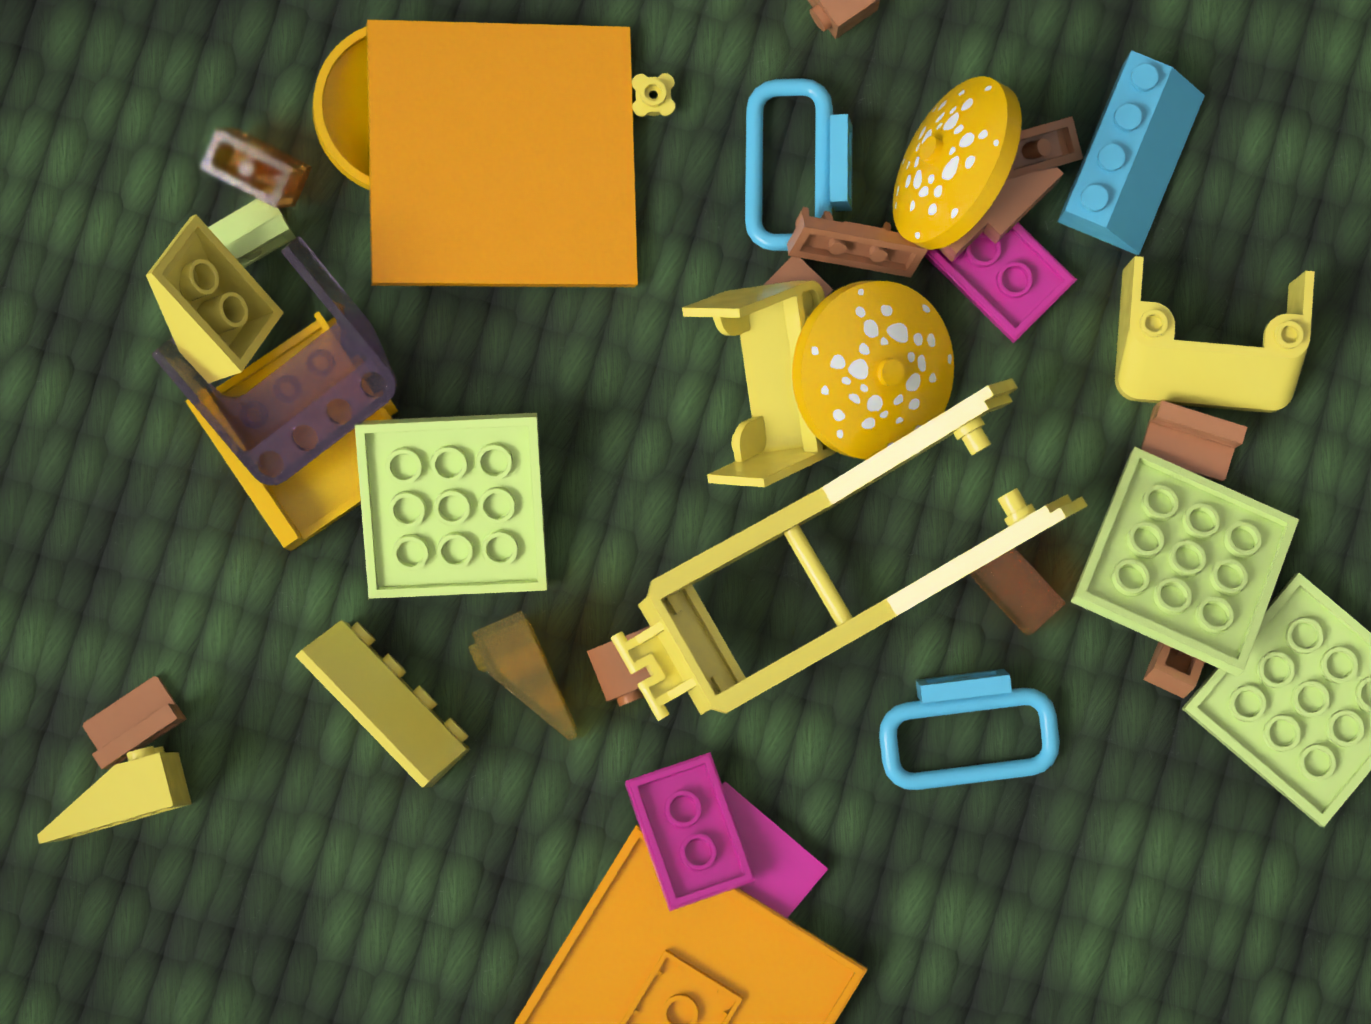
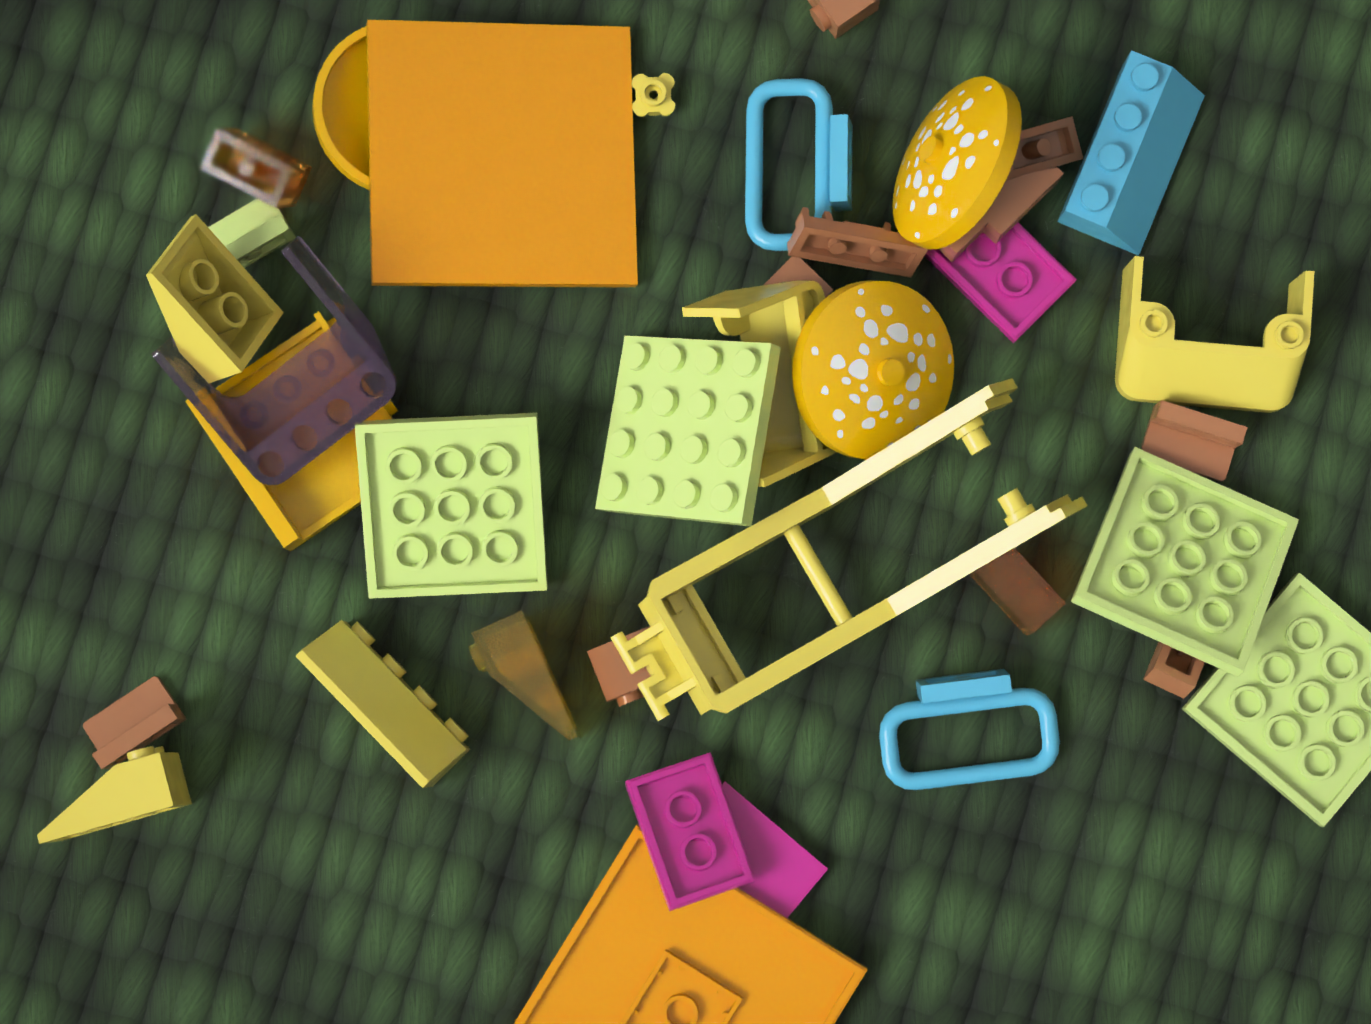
none -> yellowish green plate [595,336,781,527]

